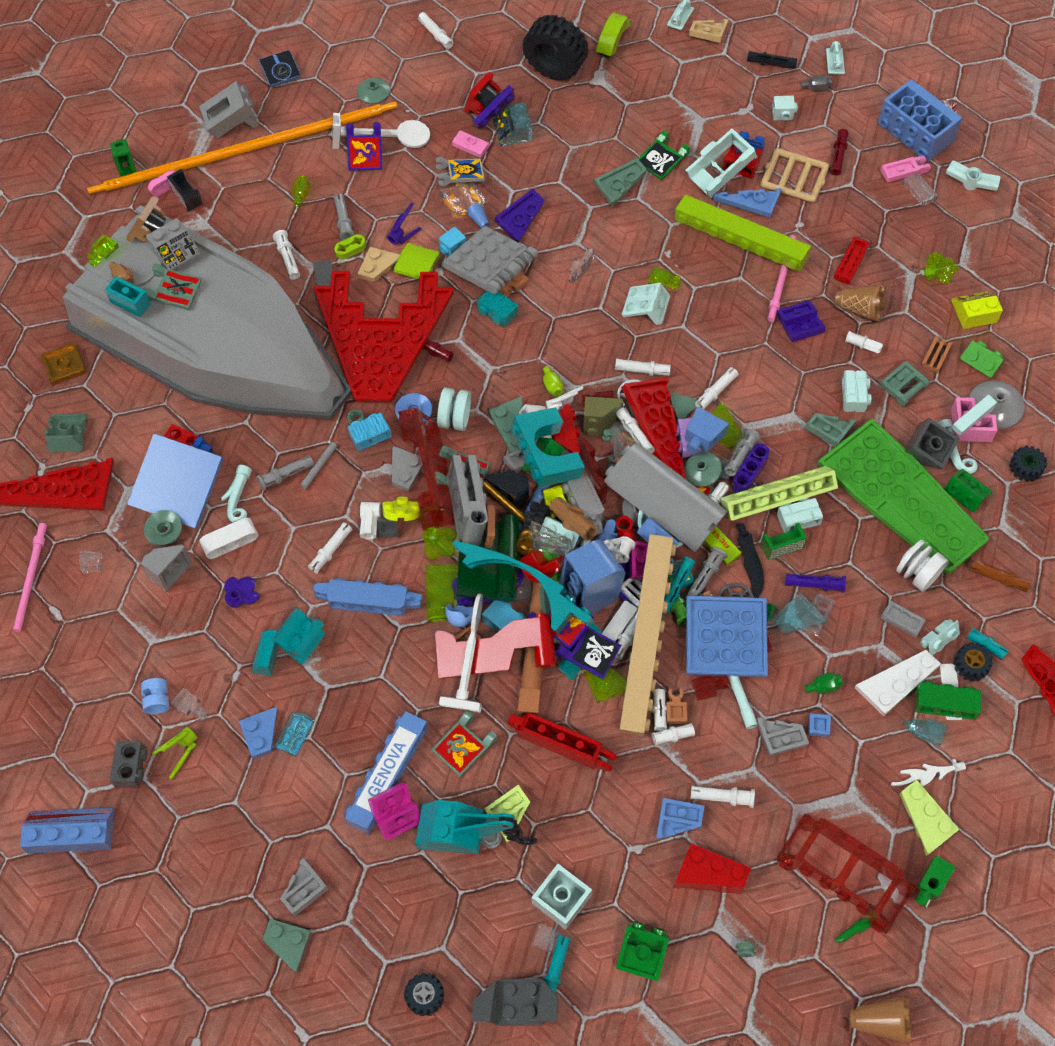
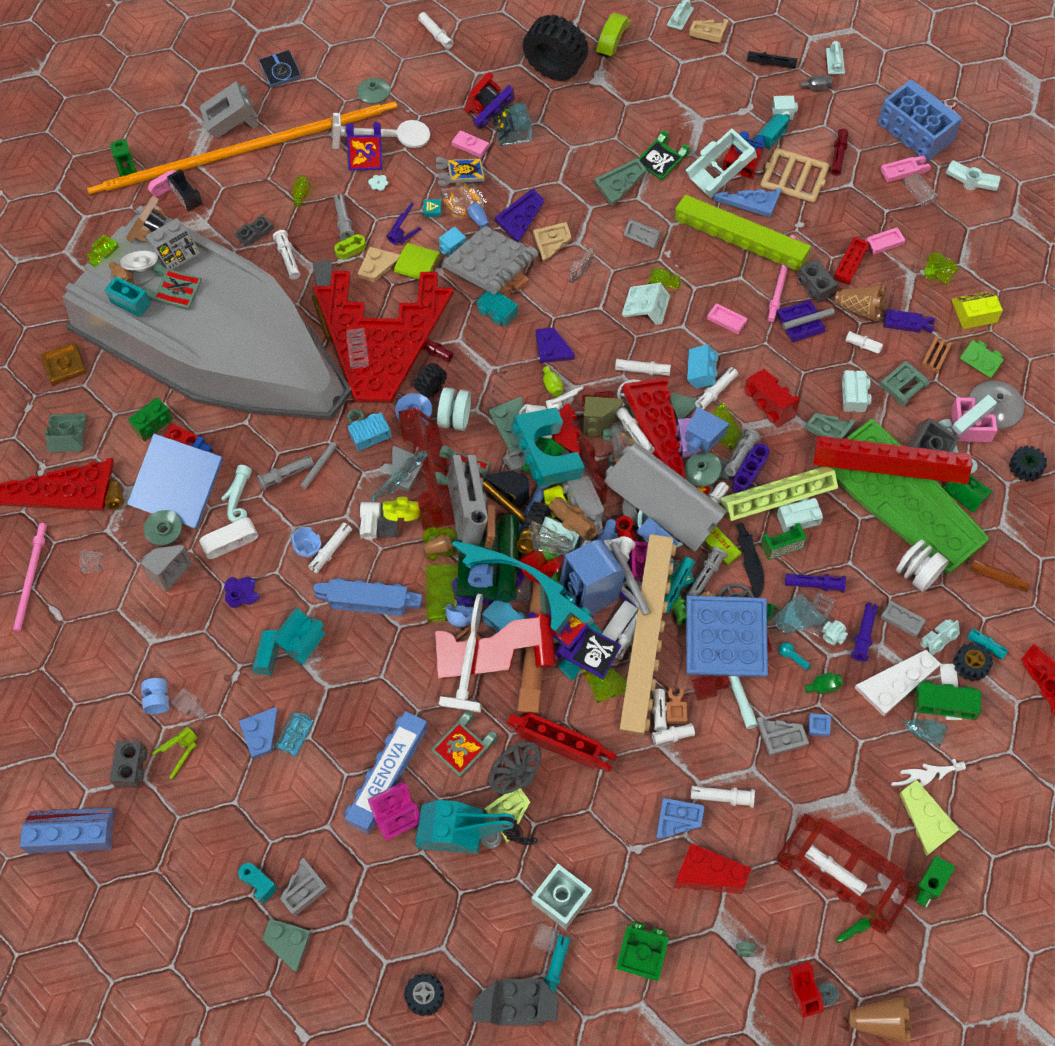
none -> pearl gold cone [104,481,124,510]
none -> white dish [120,251,158,272]
none -> green brick [128,397,173,442]
none -> dark grey slope [234,214,274,246]
none -> teal leg [238,863,278,905]
none -> light blue hair [292,527,321,558]
none -> pearl gold bar [312,294,332,340]
none -> clear slope [346,328,369,369]
none -> light aqua plant [368,175,388,191]
none -> clear light blue windscreen [370,450,428,502]
none -> black tyre [414,362,447,398]
none -> teal tile [423,199,441,217]
none -> medium nougat cone [423,534,453,555]
none -> medium blue piece [468,564,493,588]
none -> dark grey wheel [489,741,541,794]
none -> tan wing [533,222,571,263]
none -> dark purple wing [536,327,575,363]
none -> light grey bar [610,542,651,616]
none -> light grey plate [623,219,662,248]
none -> medium azure brick [687,344,718,389]
none -> bright pink tile [707,303,748,335]
none -> red wedge [744,369,800,428]
none -> teal brick [753,114,790,150]
none -> teal bar [779,642,811,671]
none -> light grey bar [782,308,835,330]
none -> red brick [788,961,824,1018]
none -> dark grey brick [797,259,838,304]
none -> white pin [804,845,867,896]
none -> red brick [813,436,972,484]
none -> clear light blue plate [818,983,839,1005]
none -> light aqua gear [822,620,848,645]
none -> dark purple pin [851,603,878,662]
none -> bright pink tile [865,227,906,255]
none -> dark purple plate [884,309,935,333]

